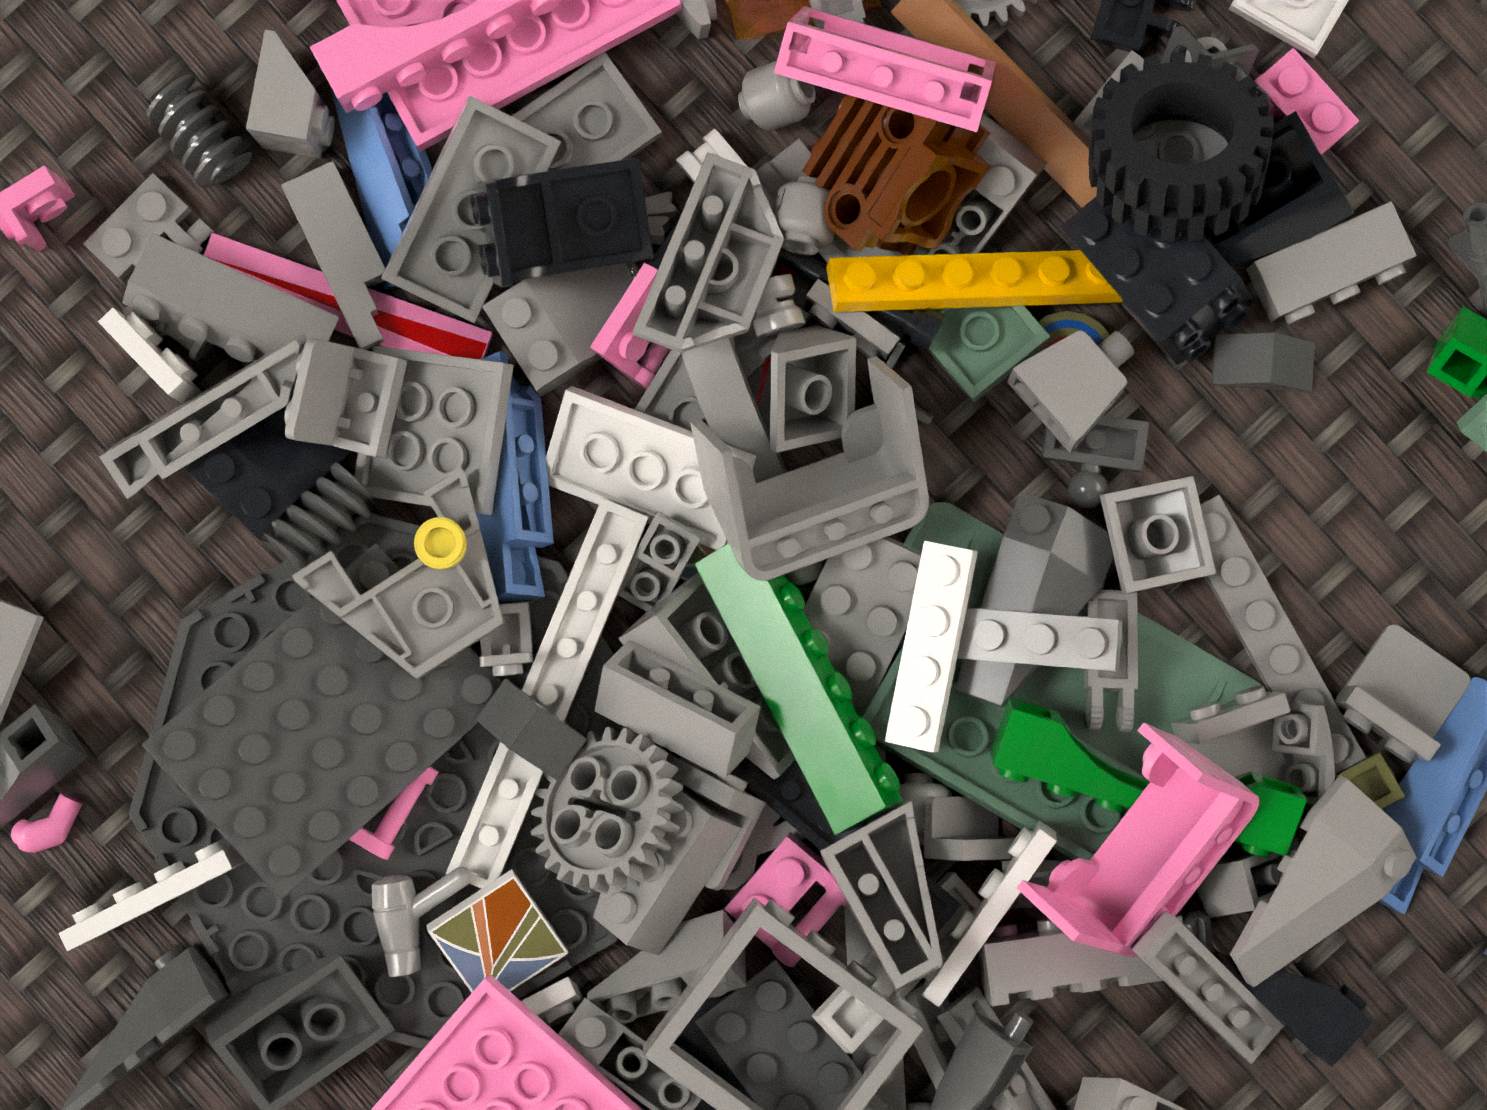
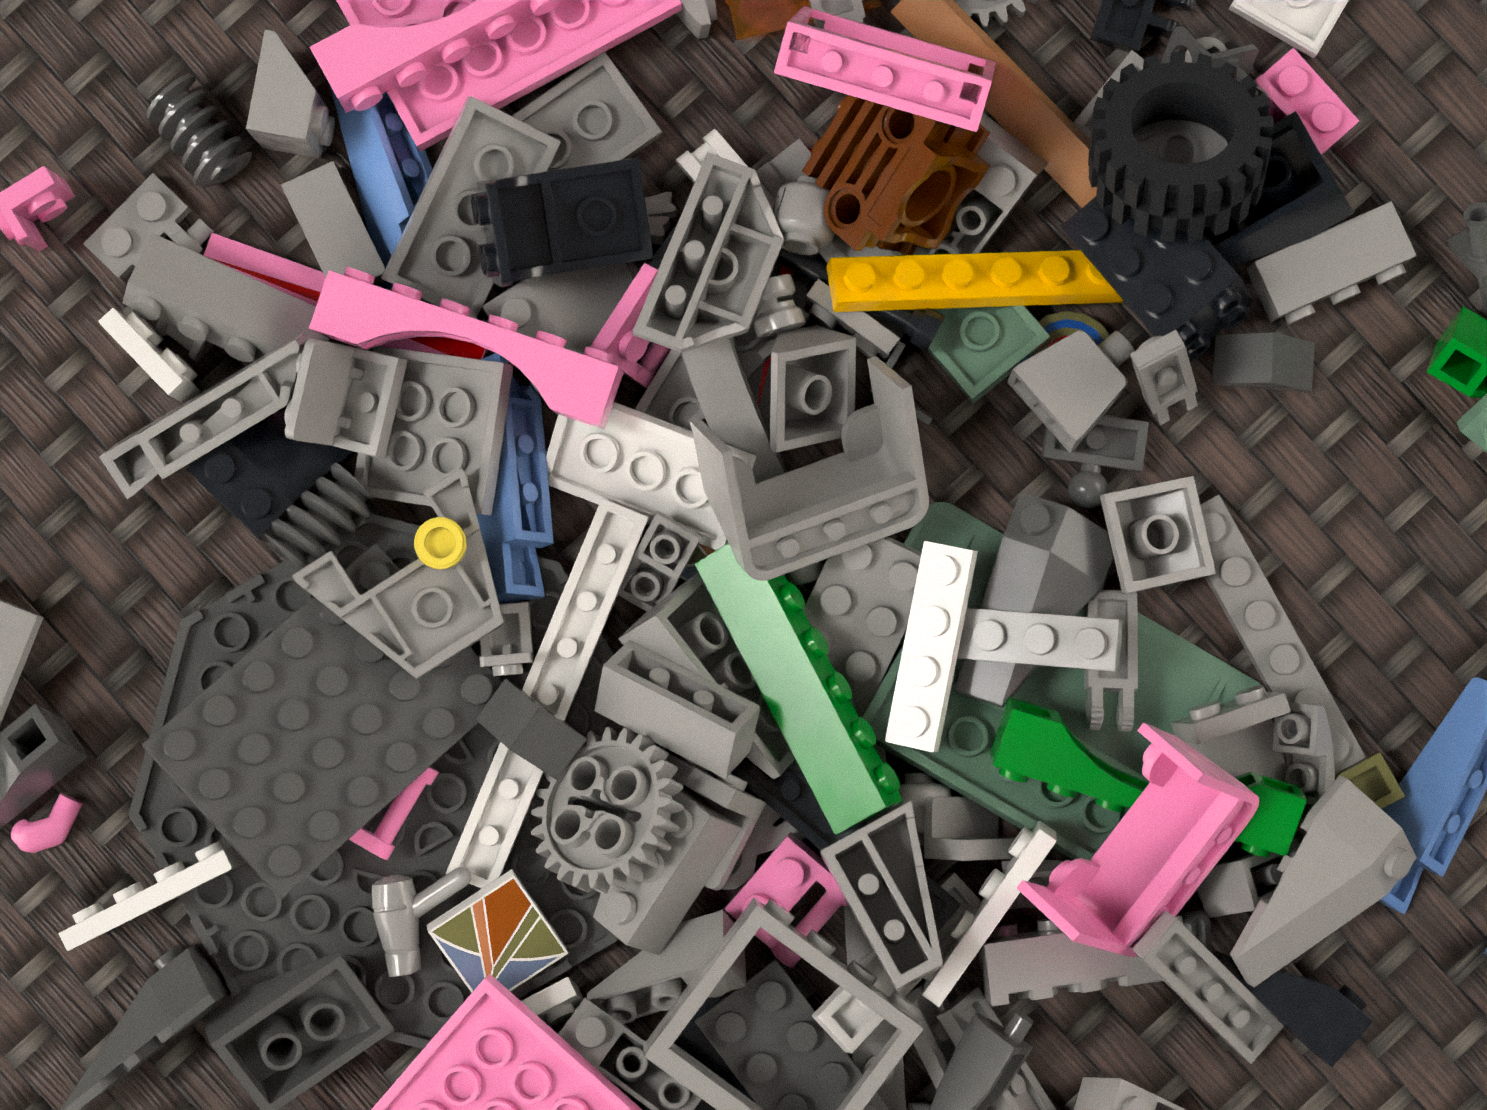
light grey head [738,60,816,131] -> none
light grey bracket [1334,625,1471,763] -> none
none -> bright pink arch [309,267,624,429]
none -> light grey hinge [1130,330,1198,425]

